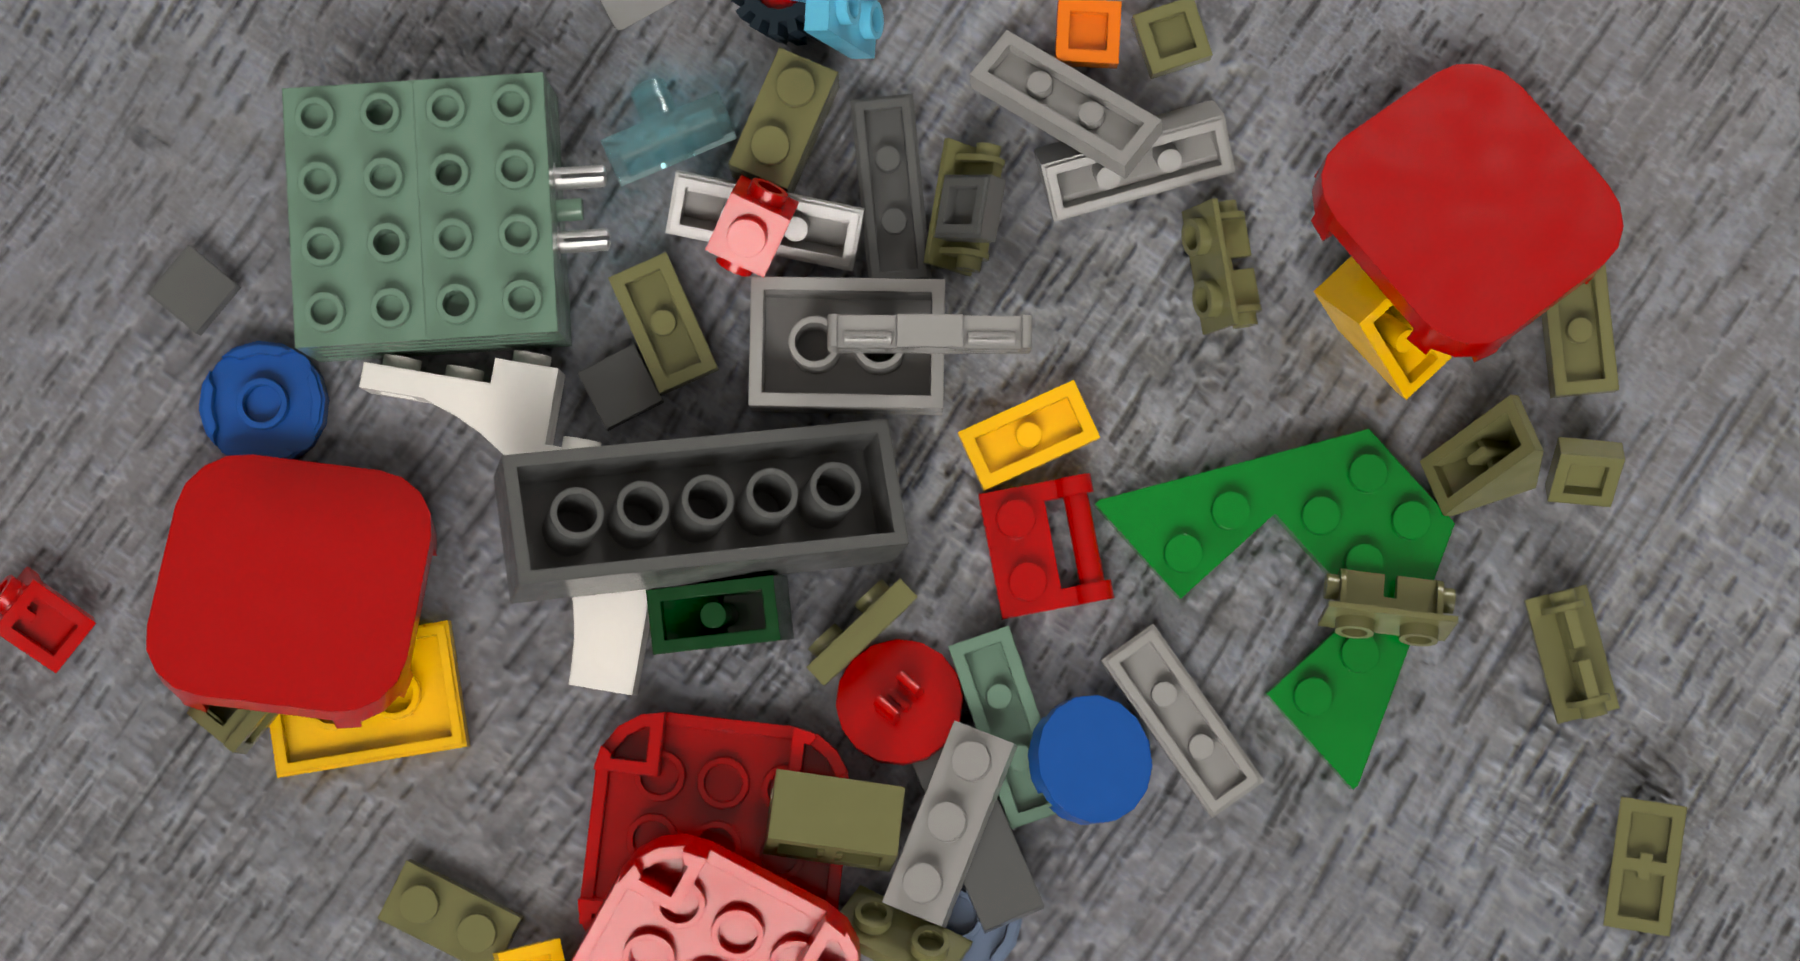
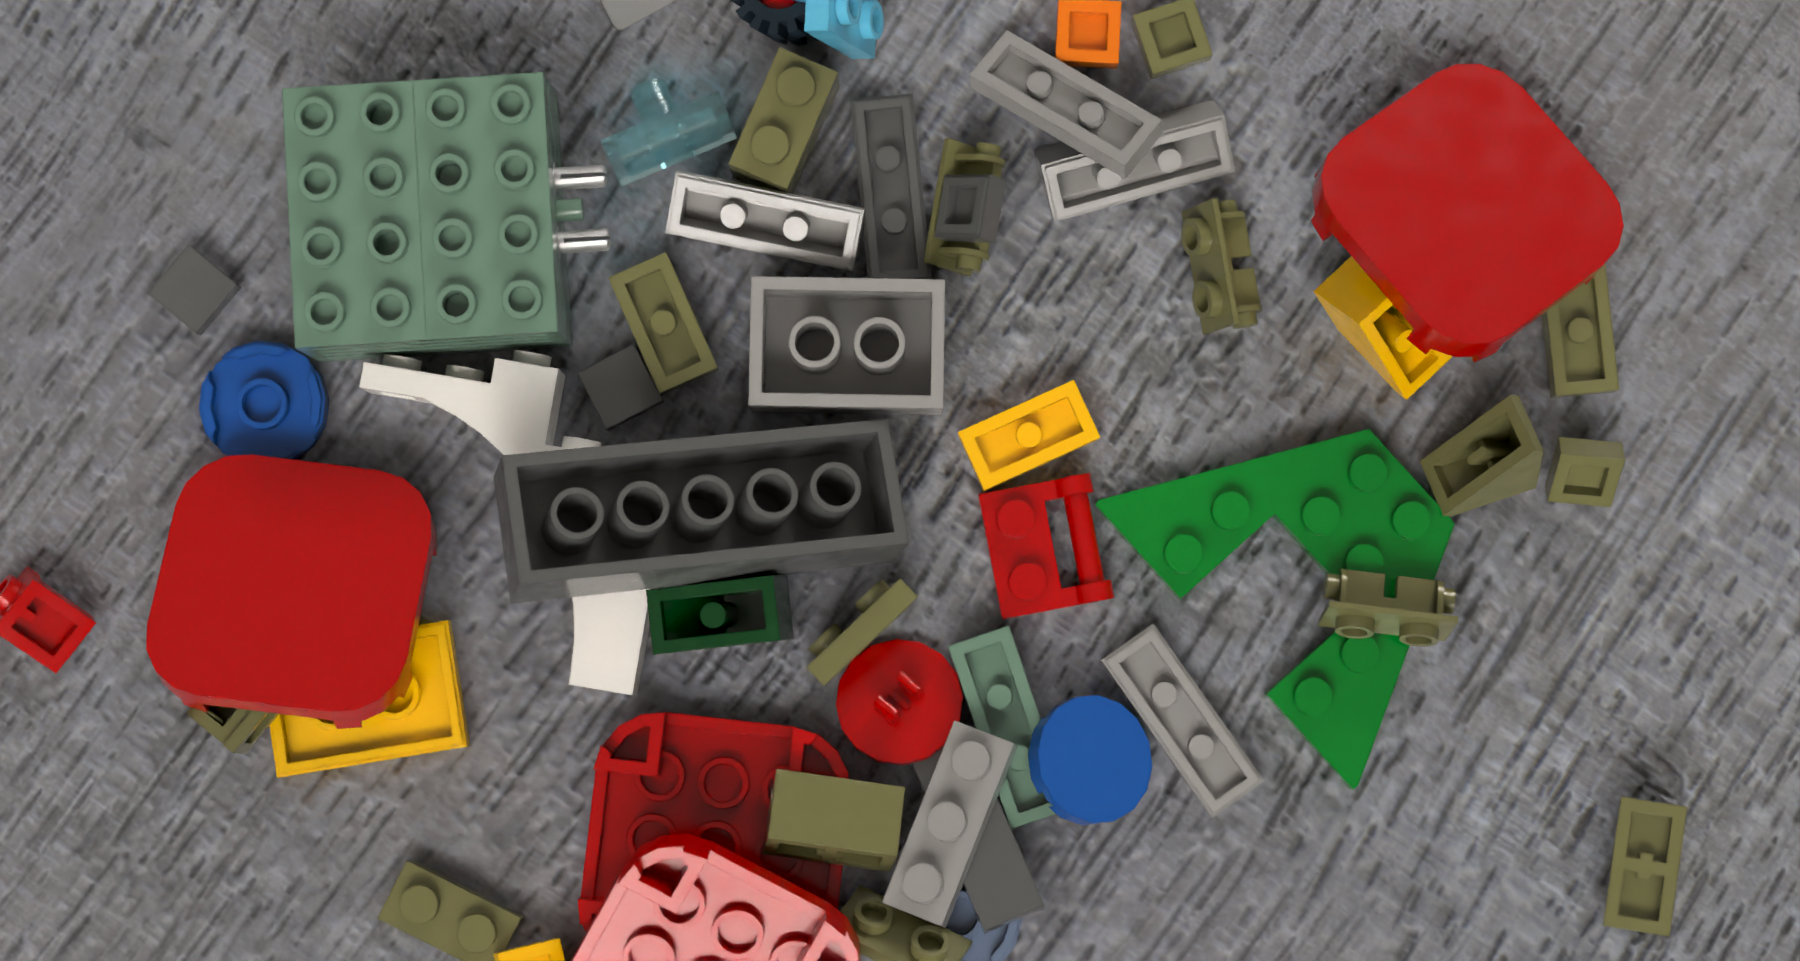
brick [705,175,799,278] -> none
light grey piece [827,314,1032,354] -> none
olive hinge [1524,584,1620,724] -> none

